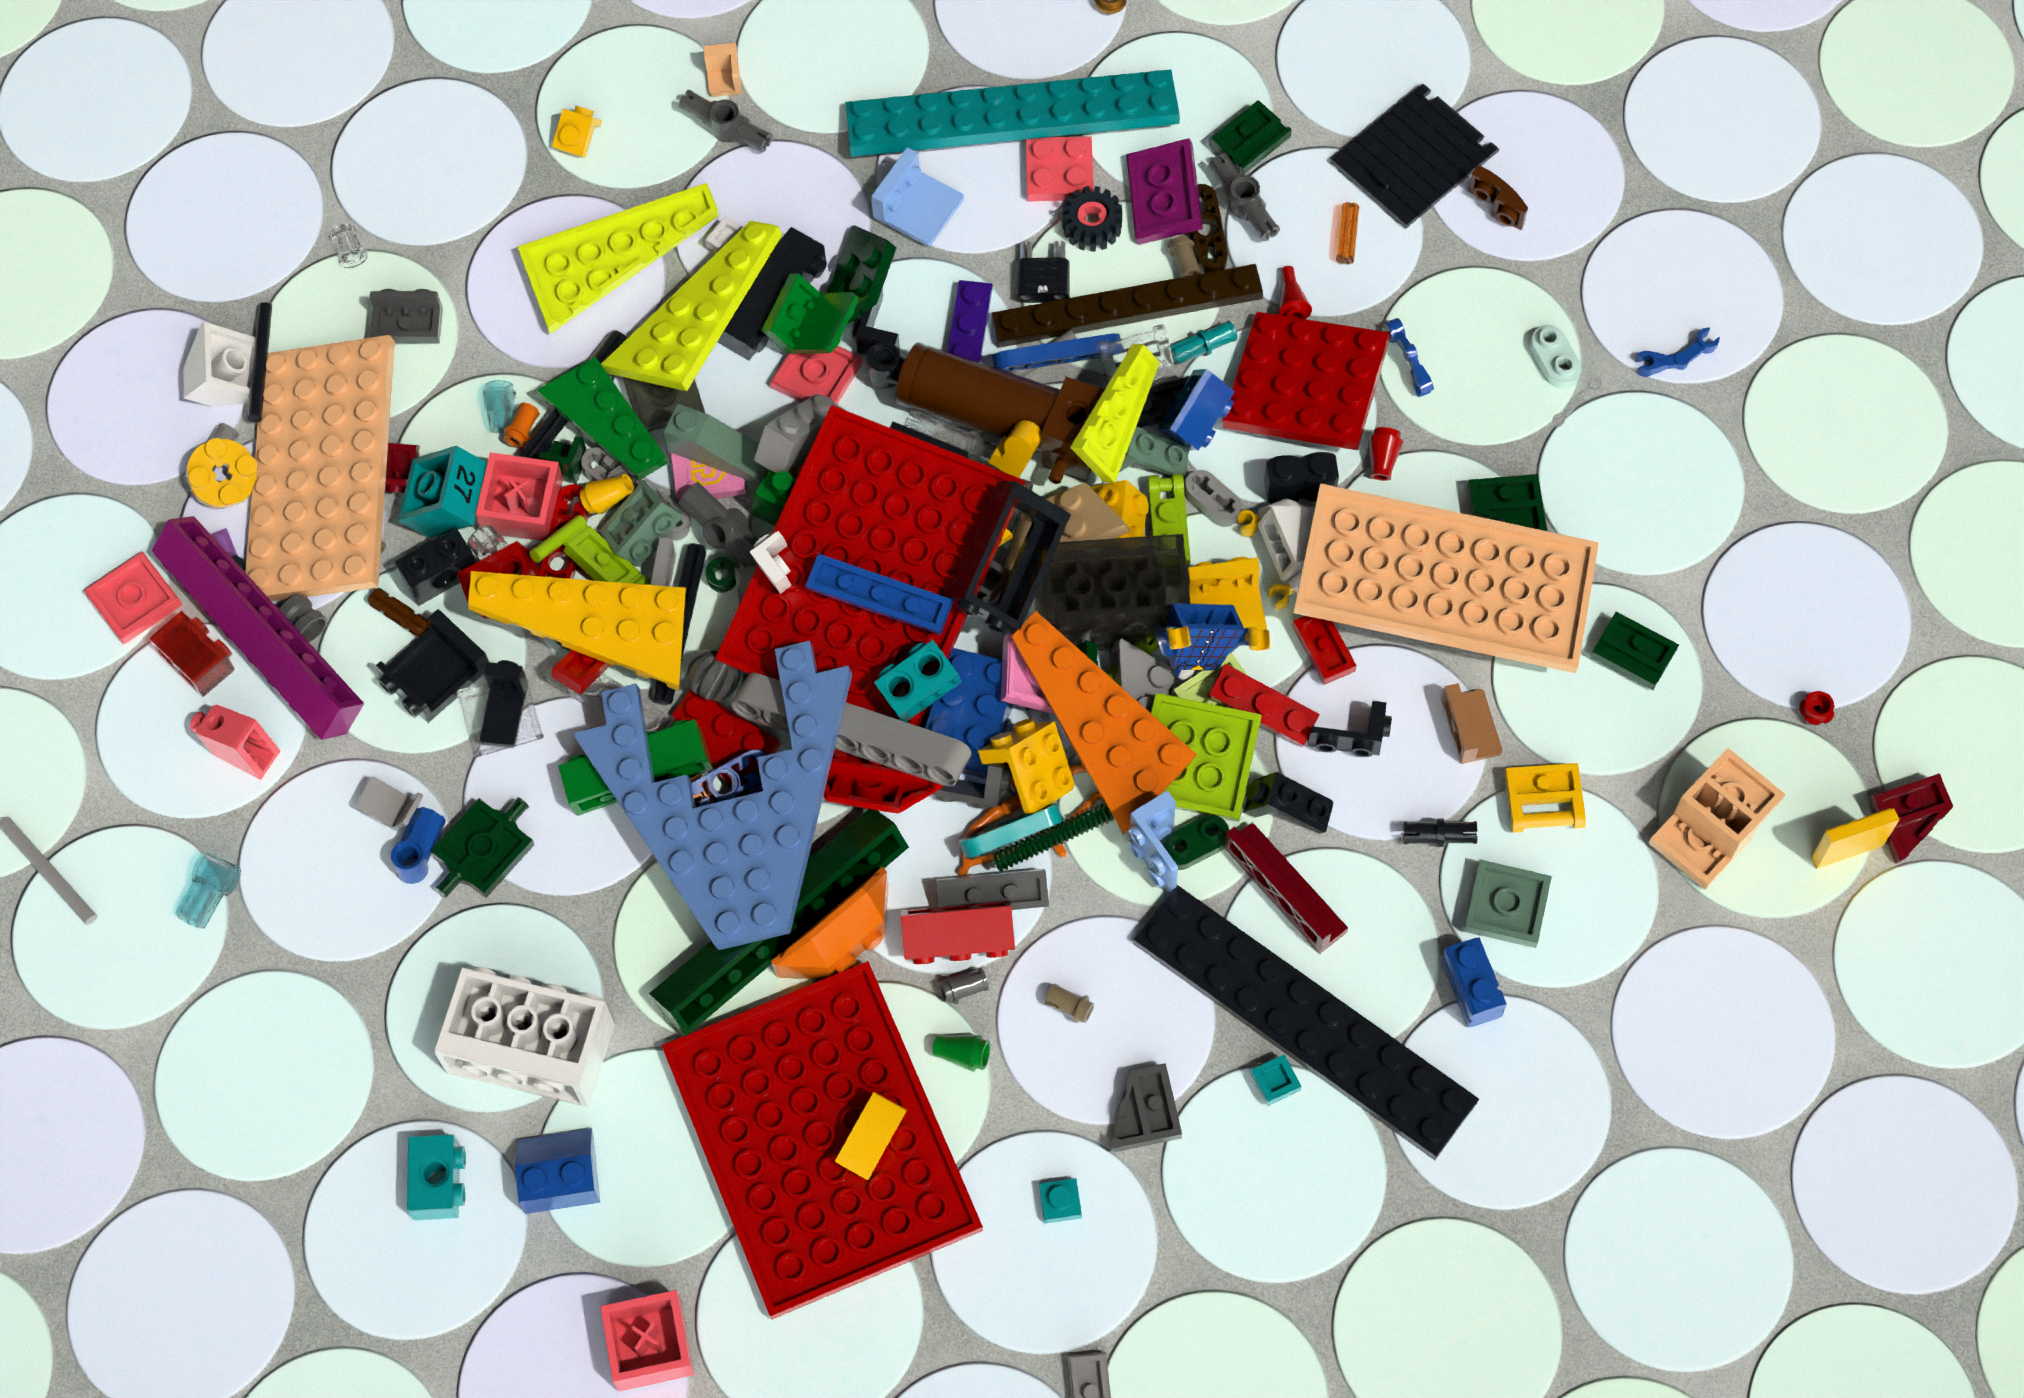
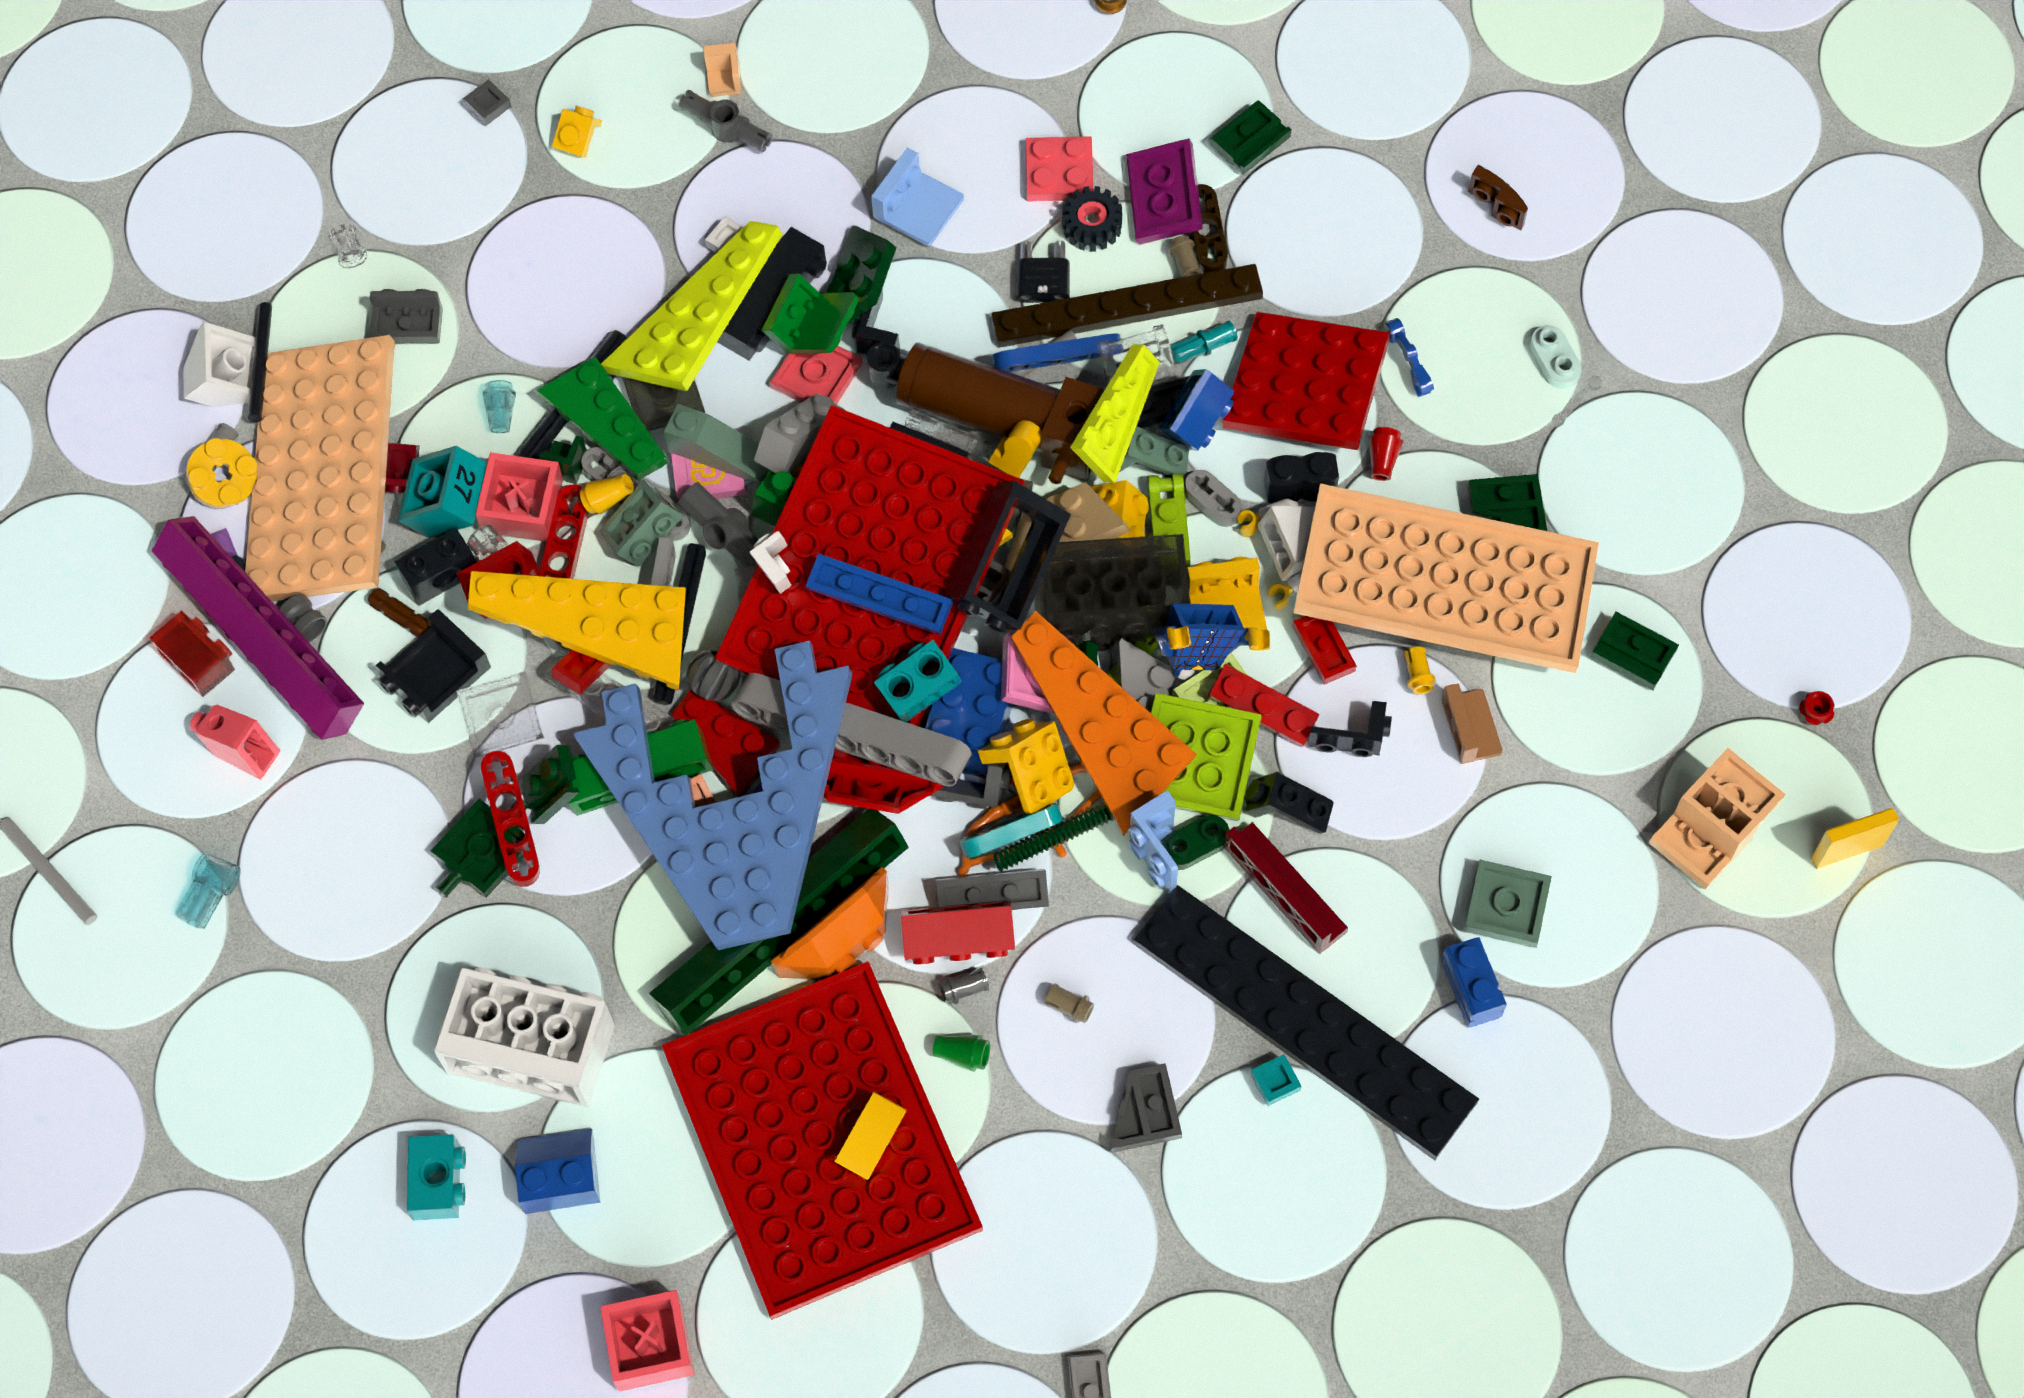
coral tile [83,551,183,644] -> none
light grey bracket [355,776,423,831] -> none
blue piece [391,807,446,884] -> none
black bracket [480,660,528,748] -> none
orange pin [503,402,540,448] -> none
neon yellow wing [517,183,719,334] -> none
lime plate [530,515,651,585] -> none
blue beam [691,750,767,807] -> none
dark green bush [706,557,738,593] -> none
teal plate [845,69,1180,157] -> none
dark purple plate [947,280,993,363] -> none
teal plate [1039,1178,1082,1224] -> none
dark grey pin [1209,153,1280,241] -> none
red cone [1279,266,1312,319] -> none
black door [1330,84,1500,229] -> none
clear orange axle [1336,202,1360,265] -> none
black pin [1403,818,1478,847] -> none
yellow plate [1504,763,1586,833] -> none
blue piece [1635,327,1720,377] -> none
dark red wing [1869,773,1954,864] -> none
none -> dark grey plate [463,79,512,126]
none -> red beam [481,751,540,887]
none -> dark green plate [522,745,579,824]
none -> yellow pin [1403,646,1436,695]

